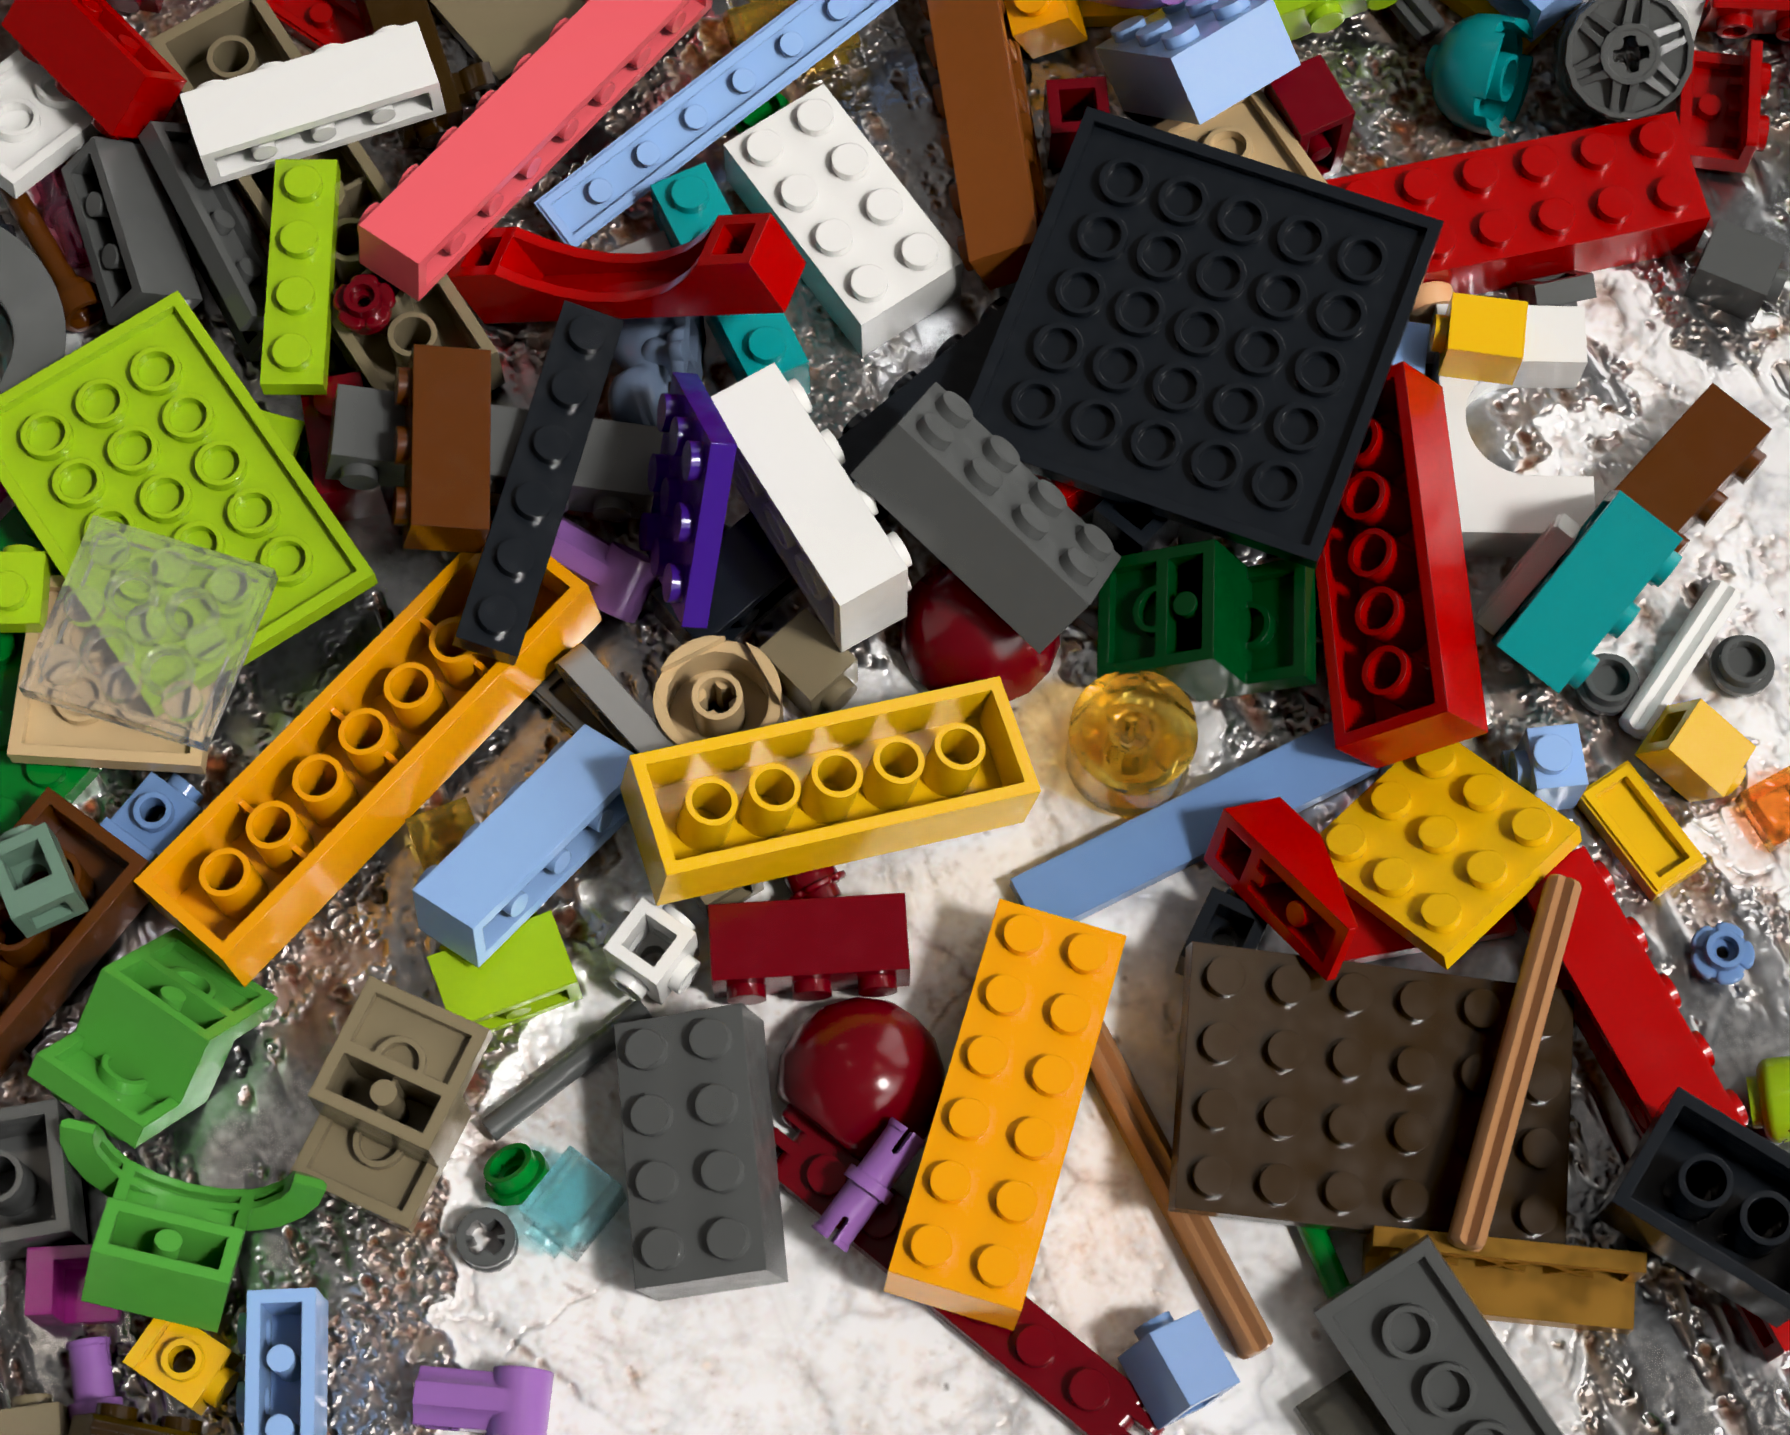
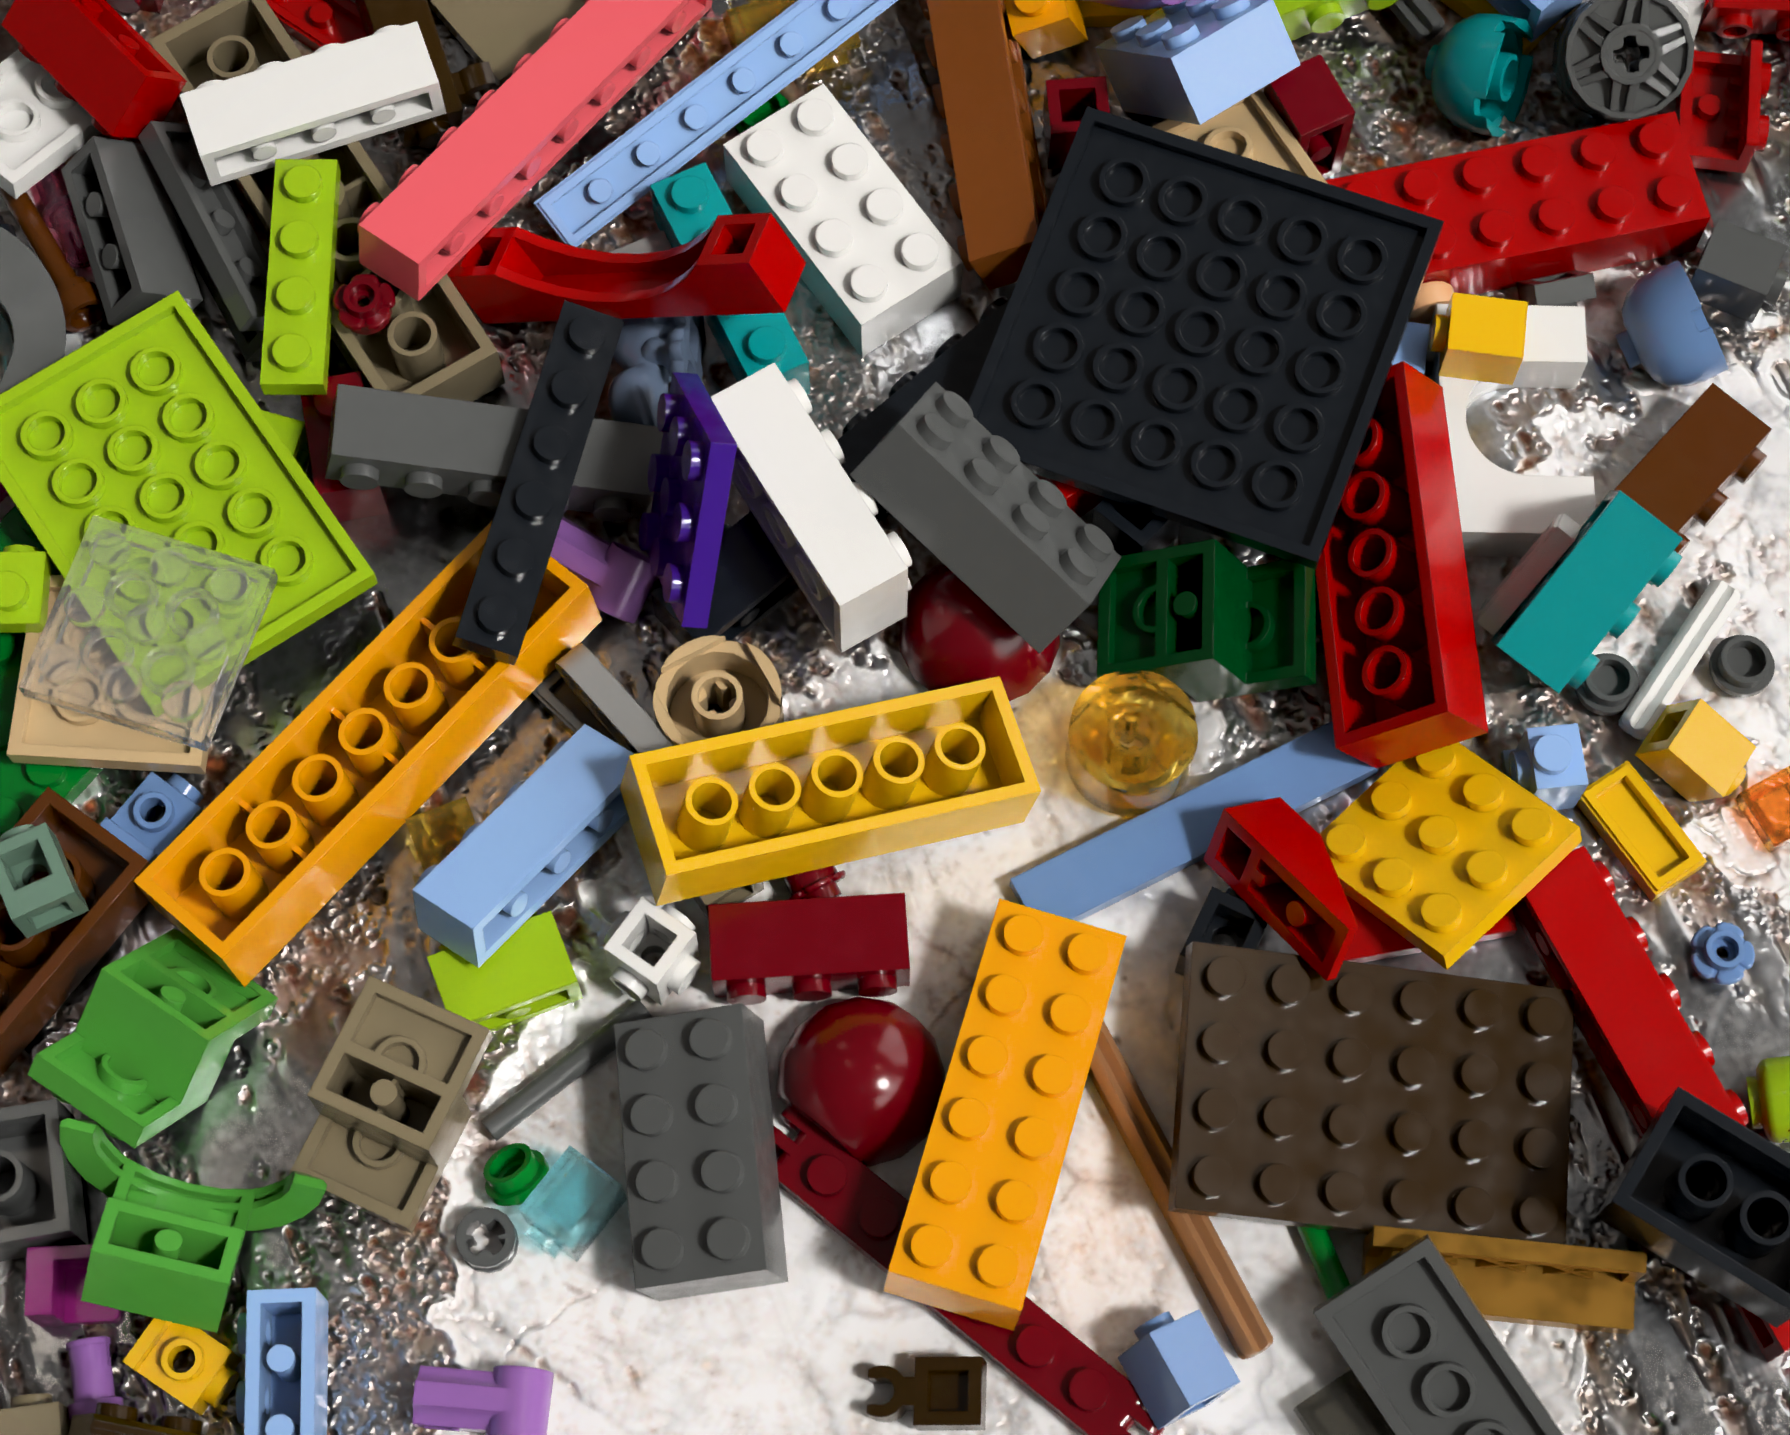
reddish brown brick [392,344,491,553] -> none
dark tan brick [759,608,858,717] -> none
medium lavender pin [811,1117,926,1253] -> none
medium nougat axle [1447,874,1582,1252] -> none
none -> dark brown plate [866,1356,987,1431]
none -> medium blue cylinder [1615,261,1728,387]

